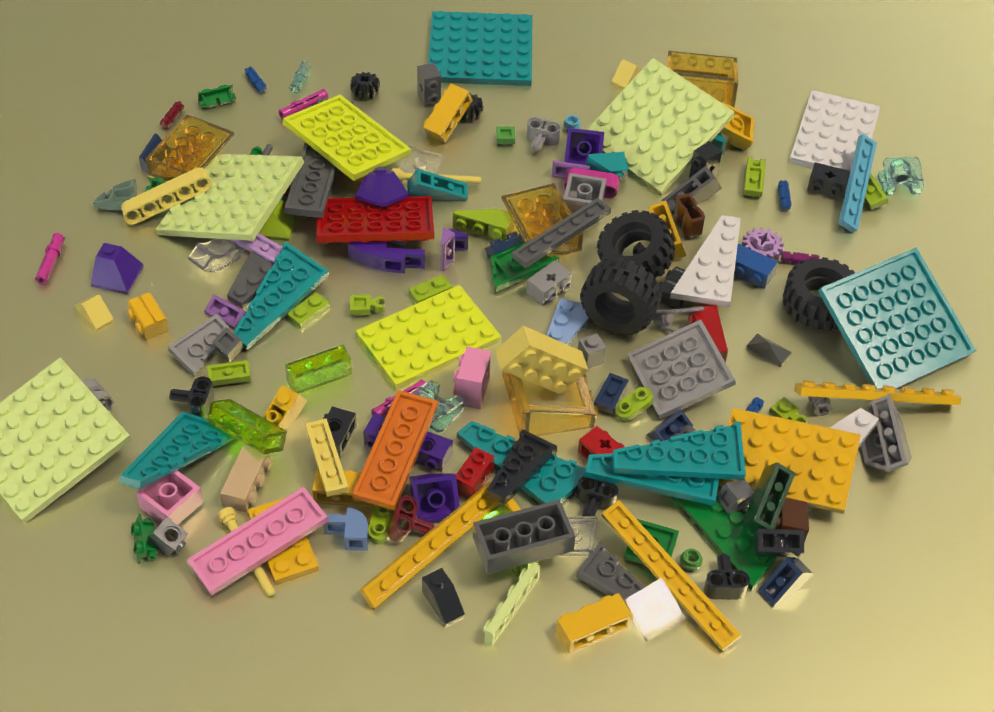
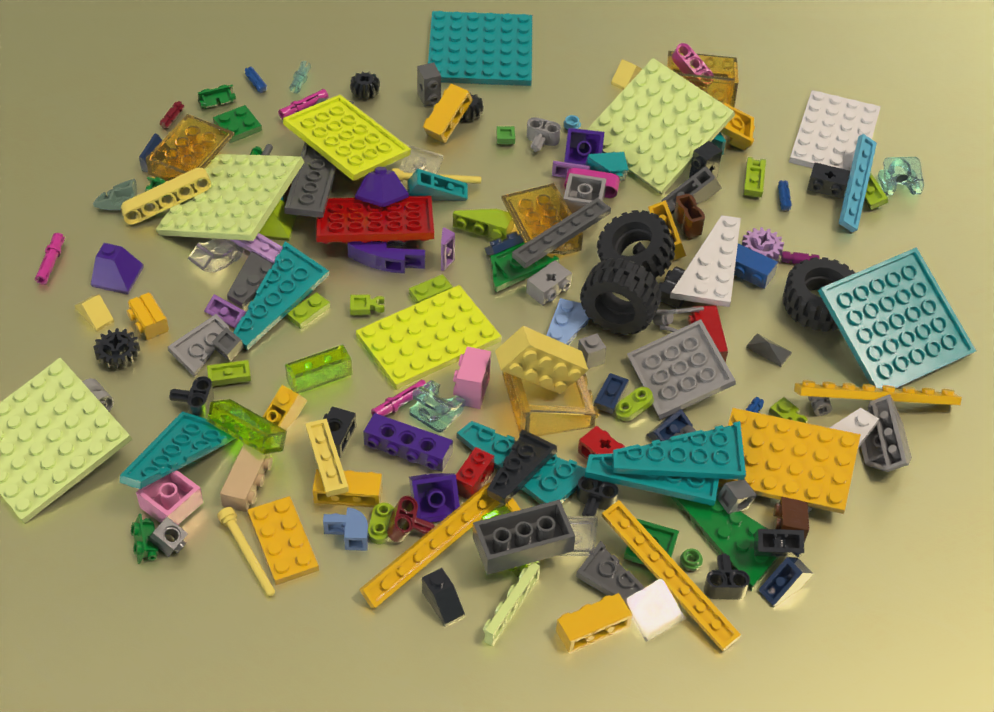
bright pink plate [187,486,329,596] -> none
orange plate [352,390,439,510] -> none
slope [449,229,468,251] -> none
dark green brick [741,462,795,533] -> none
none -> black gear [93,328,140,369]
none -> green plate [213,105,262,143]
none -> dark pink beam [672,43,714,91]

